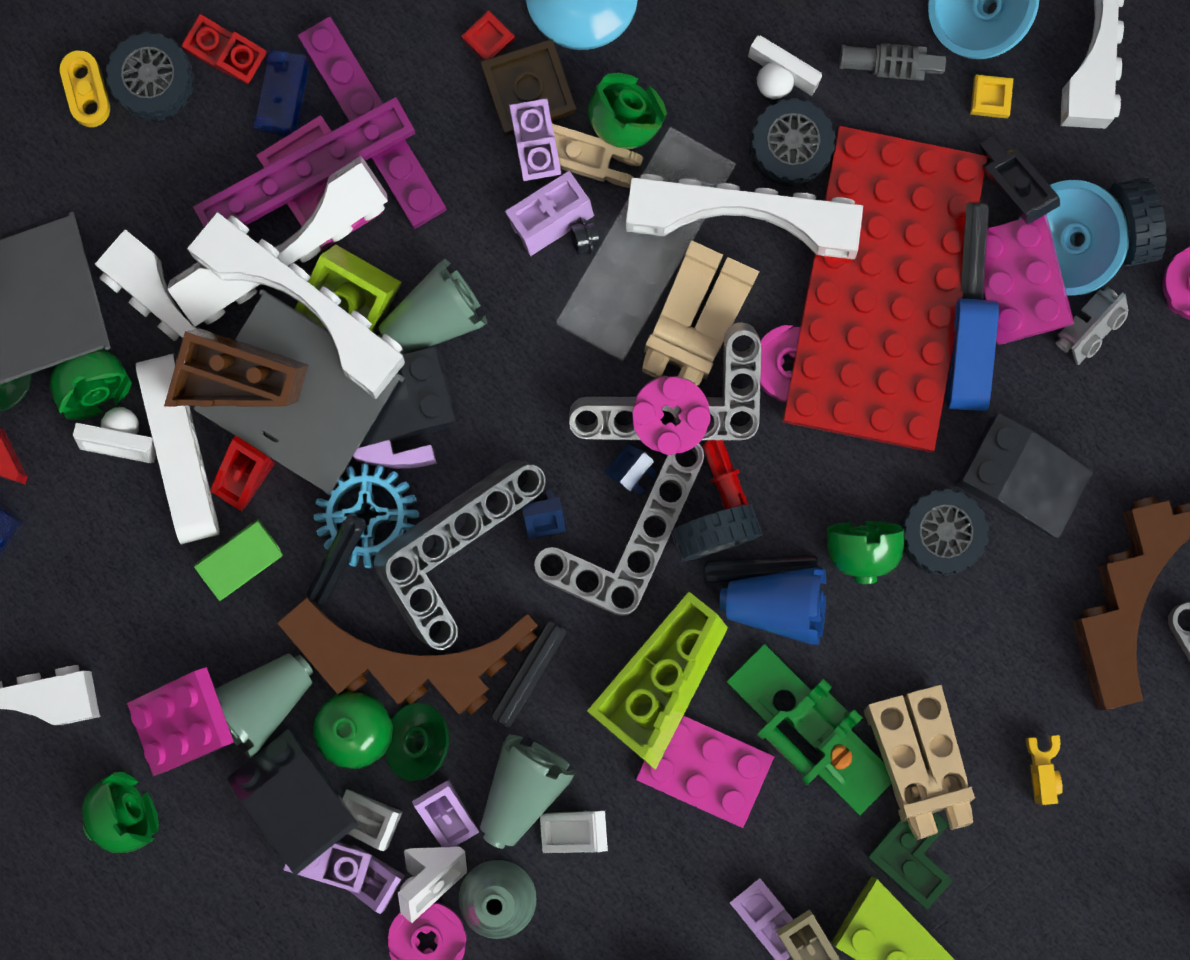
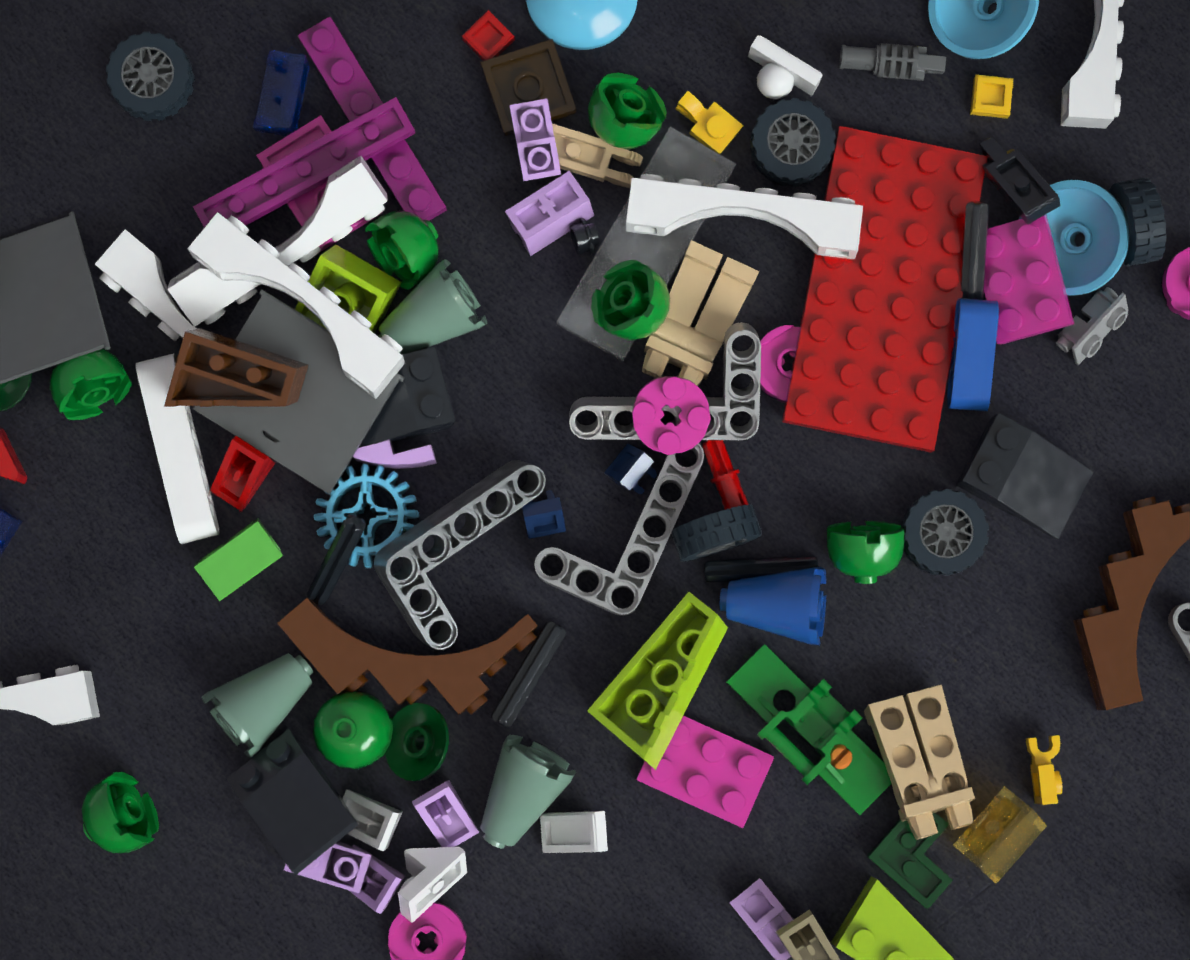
yellow plate [60,51,110,127] -> none
white tile [73,407,156,463] -> none
dark pink plate [127,667,234,776] -> none
red slope [181,14,267,84] -> none
sand green cone [458,860,537,939] -> none
none -> green cylinder [365,211,438,290]
none -> green cylinder [591,260,670,340]
none -> yellow plate [675,91,744,157]
none -> clear yellow brick [953,786,1047,884]

